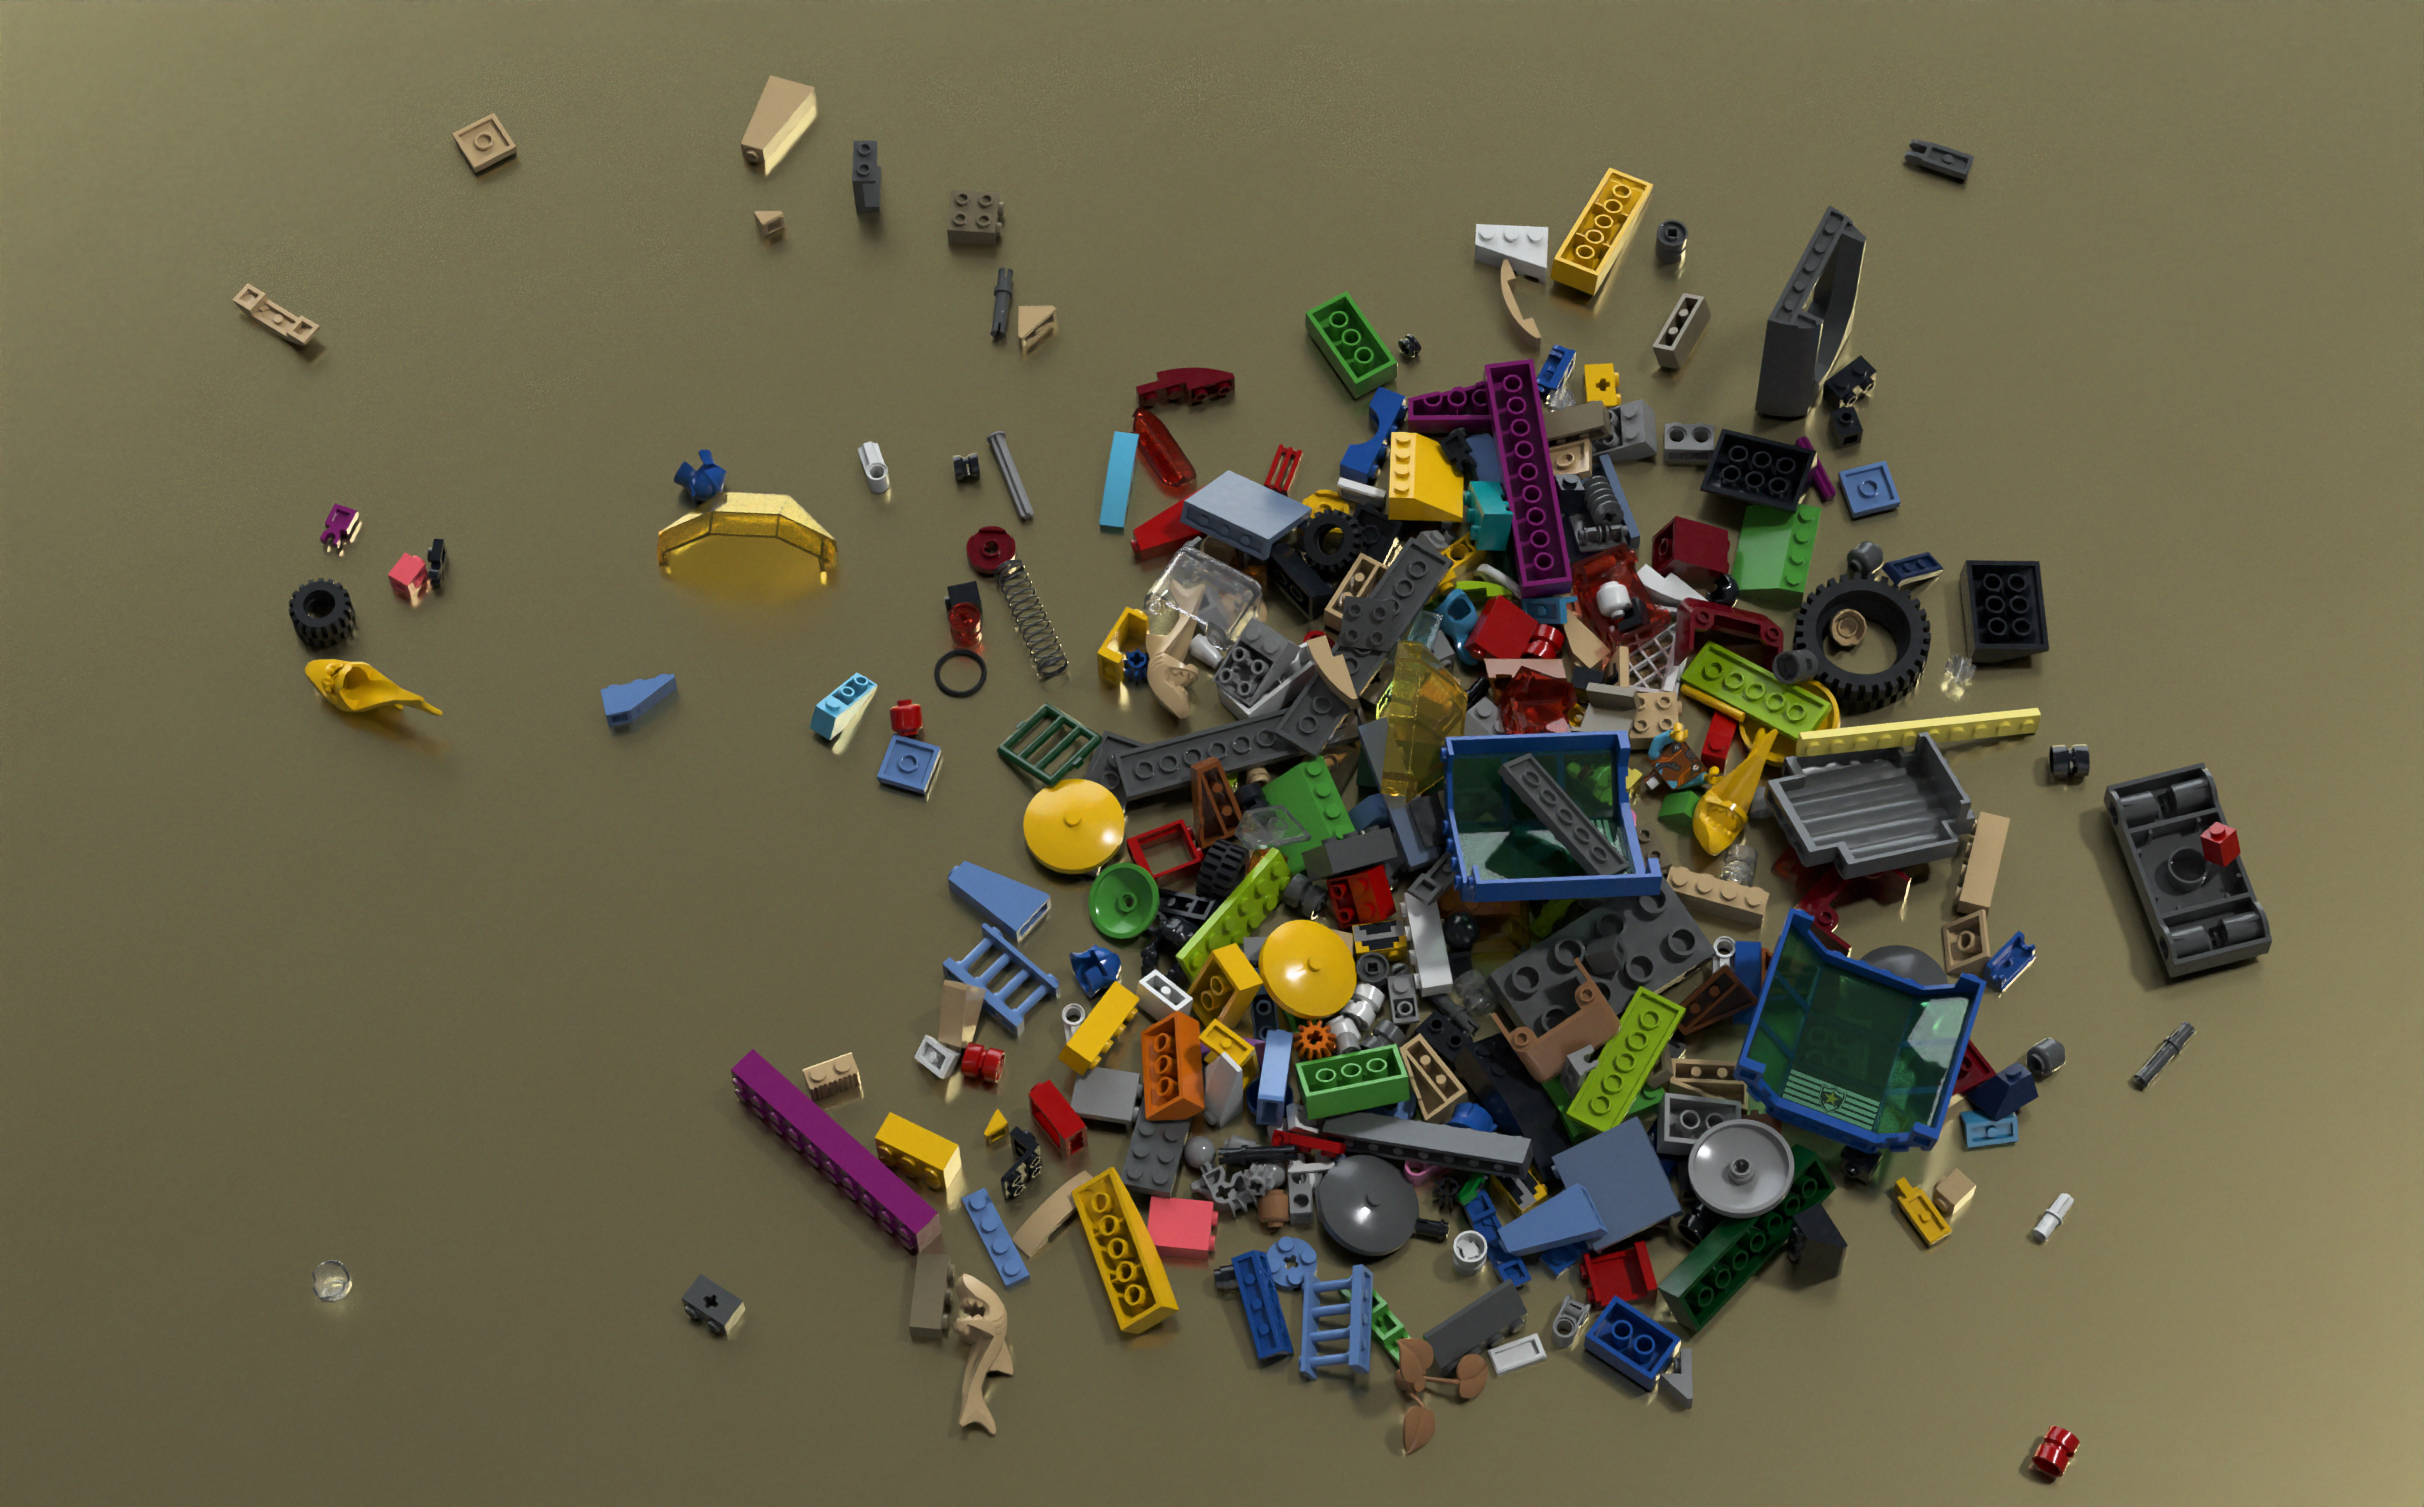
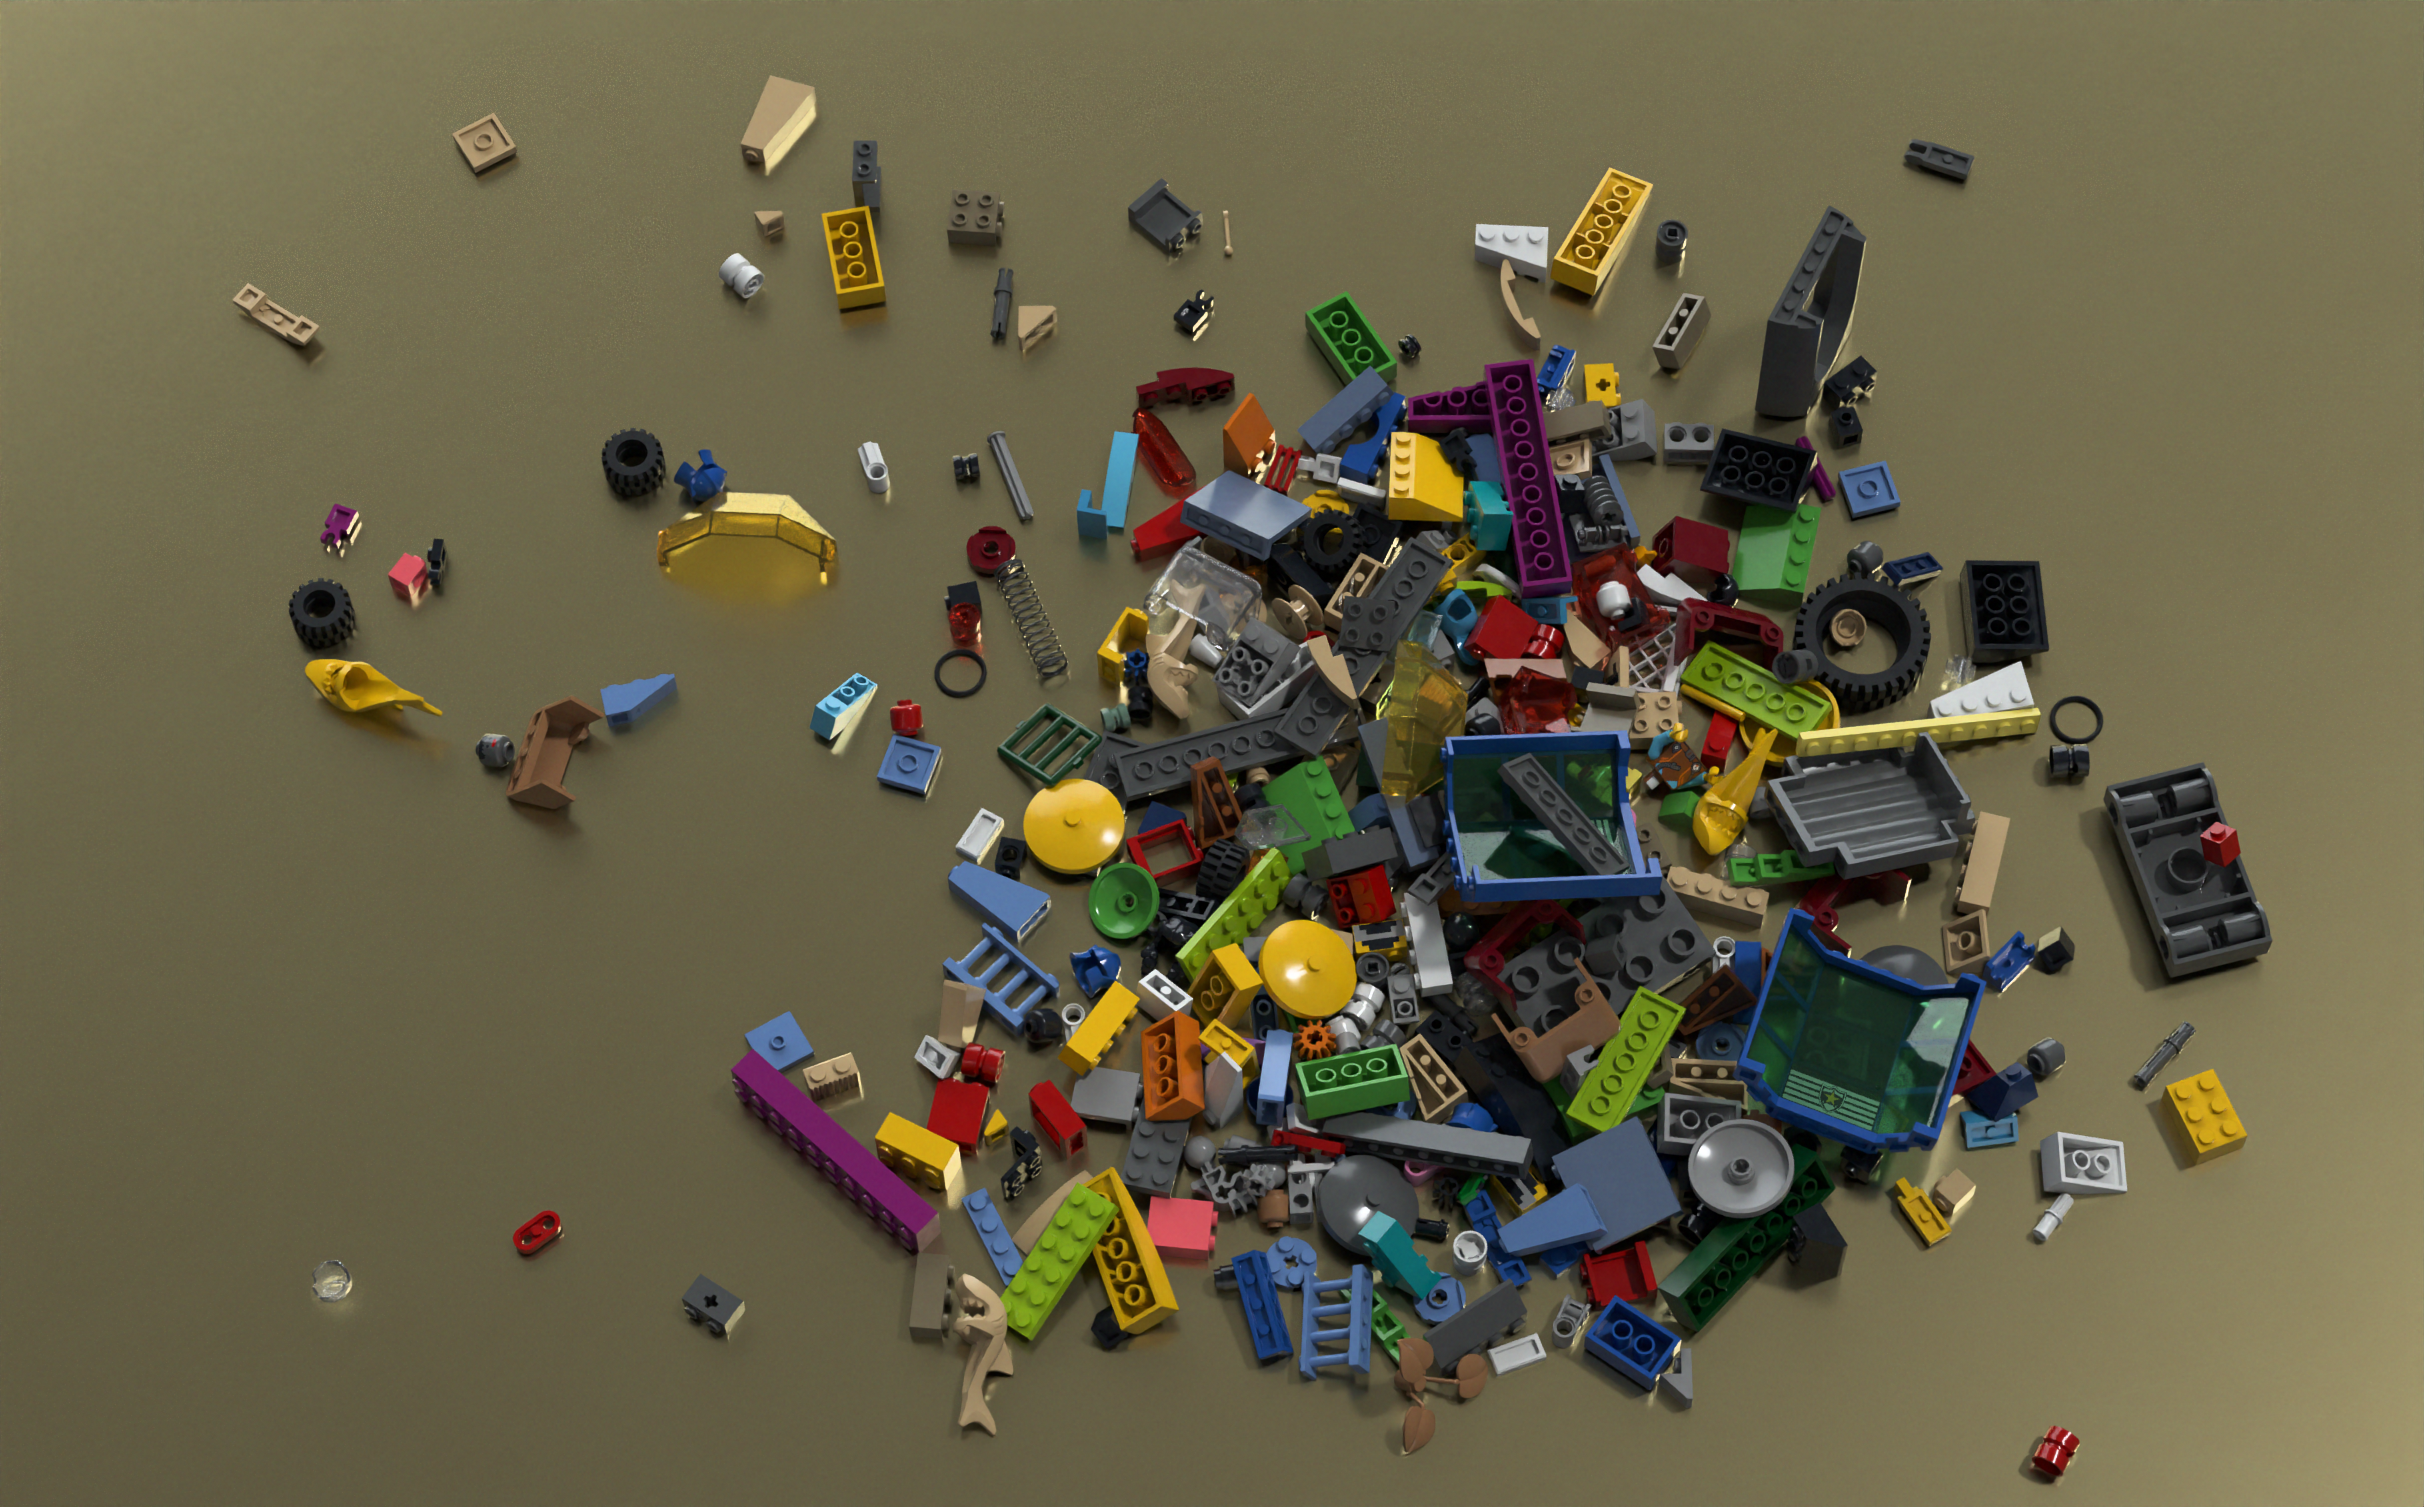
none -> dark grey head [476,733,515,767]
none -> medium nougat windscreen [506,695,604,809]
none -> red plate [513,1210,562,1254]
none -> black tyre [601,428,666,495]
none -> white wheel [719,253,764,298]
none -> medium blue plate [744,1011,815,1073]
none -> yellow brick [821,206,886,309]
none -> red panel [926,1078,990,1154]
none -> white tile [955,808,1004,862]
none -> black brick [994,836,1027,879]
none -> lime plate [1000,1182,1120,1341]
none -> black head [1023,1008,1063,1043]
none -> dark azure panel [1076,489,1108,539]
none -> black panel [1091,1304,1129,1349]
none -> sand green wheel [1100,703,1131,732]
none -> dark grey panel [1128,178,1203,253]
none -> black wheel [1128,686,1153,720]
none -> dark blue slope [1138,801,1187,835]
none -> black plate [1174,289,1214,332]
none -> tan hinge [1223,211,1233,255]
none -> orange slope [1223,393,1276,479]
none -> tan piece [1272,585,1324,639]
none -> sand blue brick [1297,366,1395,455]
none -> white plate [1297,453,1342,483]
none -> teal wedge [1358,1211,1442,1300]
none -> medium blue plate [1413,1272,1466,1325]
none -> black head [1463,713,1501,736]
none -> dark red windscreen [1464,899,1587,1012]
none -> light orange piece [1622,546,1657,568]
none -> medium blue plate [1695,1021,1745,1061]
none -> bright green slope [1726,850,1835,886]
none -> black panel [1783,1125,1822,1156]
none -> white wedge [1927,661,2034,719]
none -> black panel [2037,926,2075,971]
none -> white slope [2040,1132,2127,1194]
none -> black tyre [2050,696,2104,744]
none -> yellow brick [2162,1069,2248,1165]

